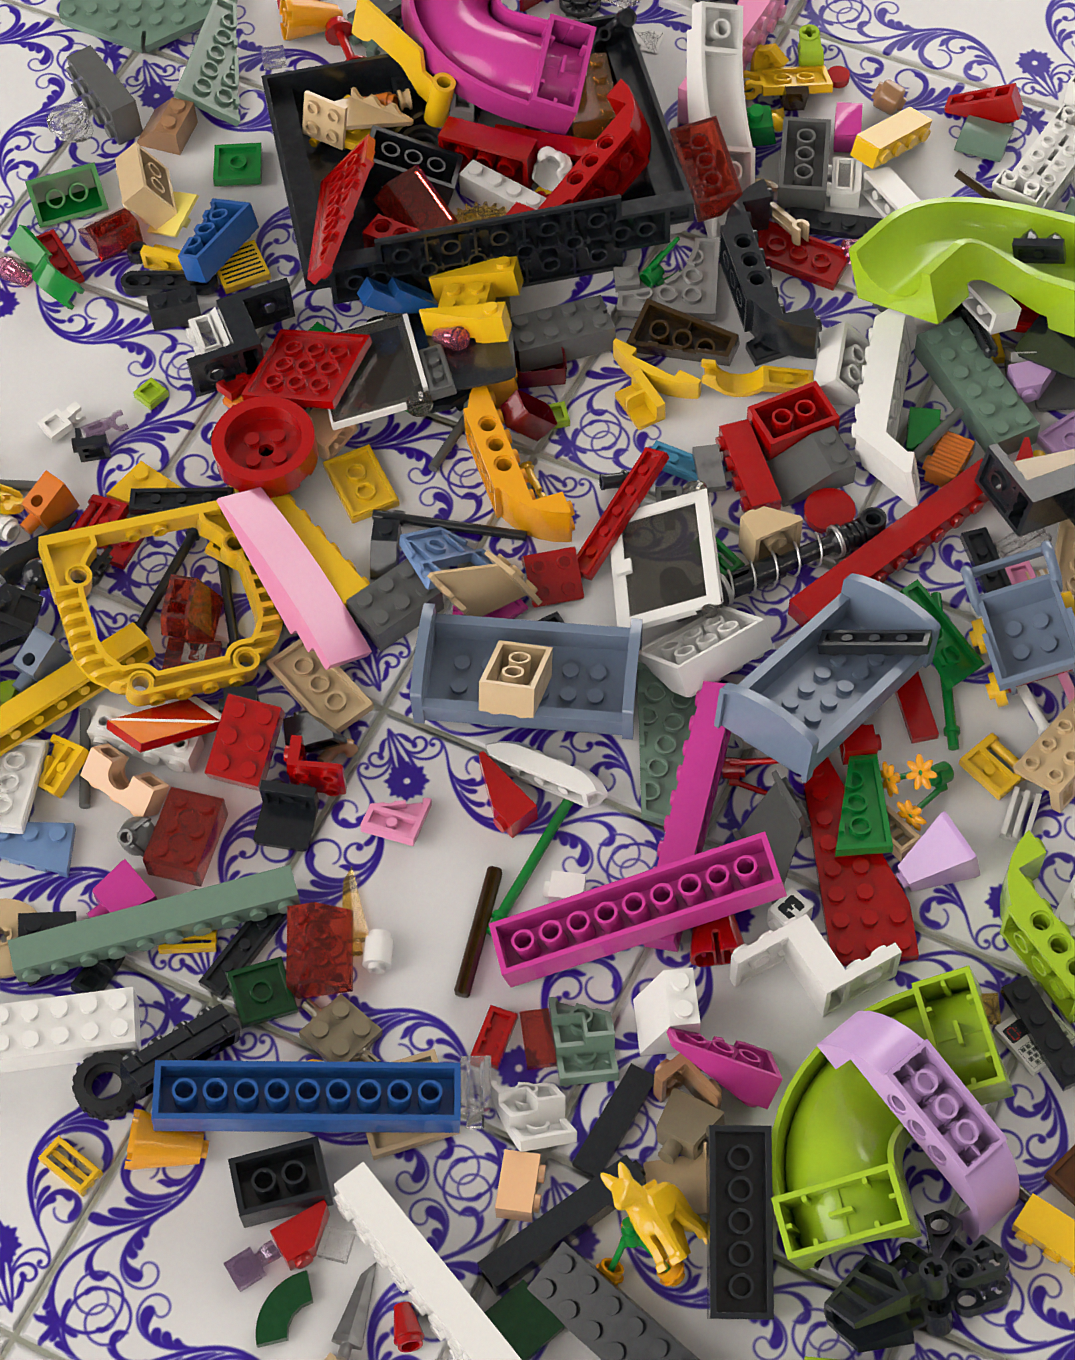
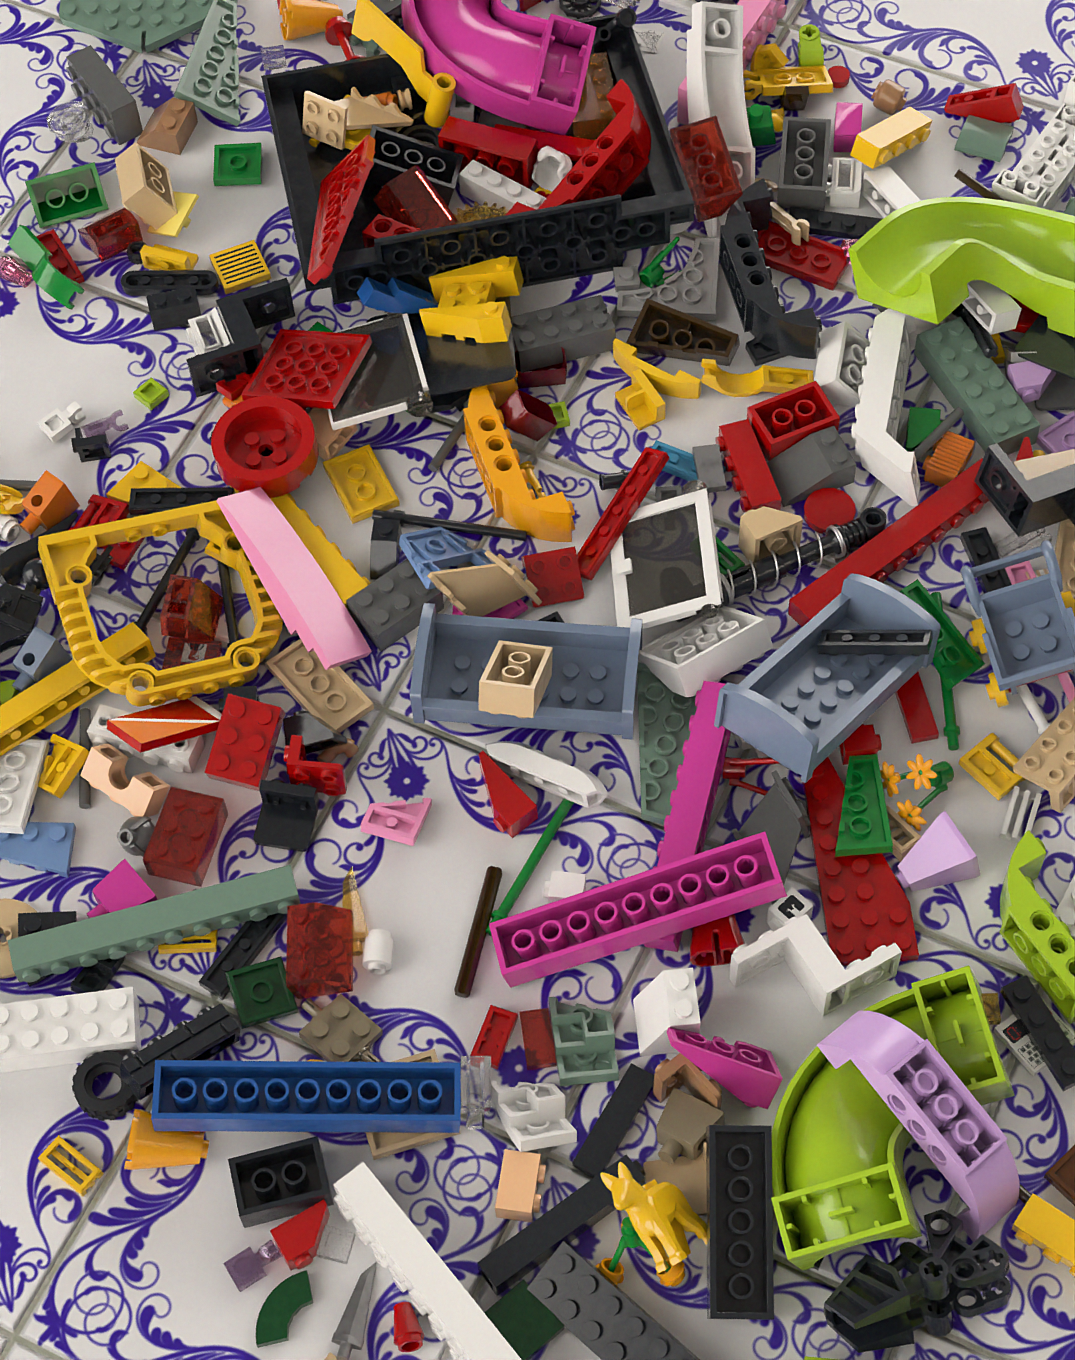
blue wedge [178,198,259,283] -> none
dark grey tile [418,344,457,401] -> none
clear pink cone [432,326,470,351] -> none
black tile [1012,228,1066,264] -> none

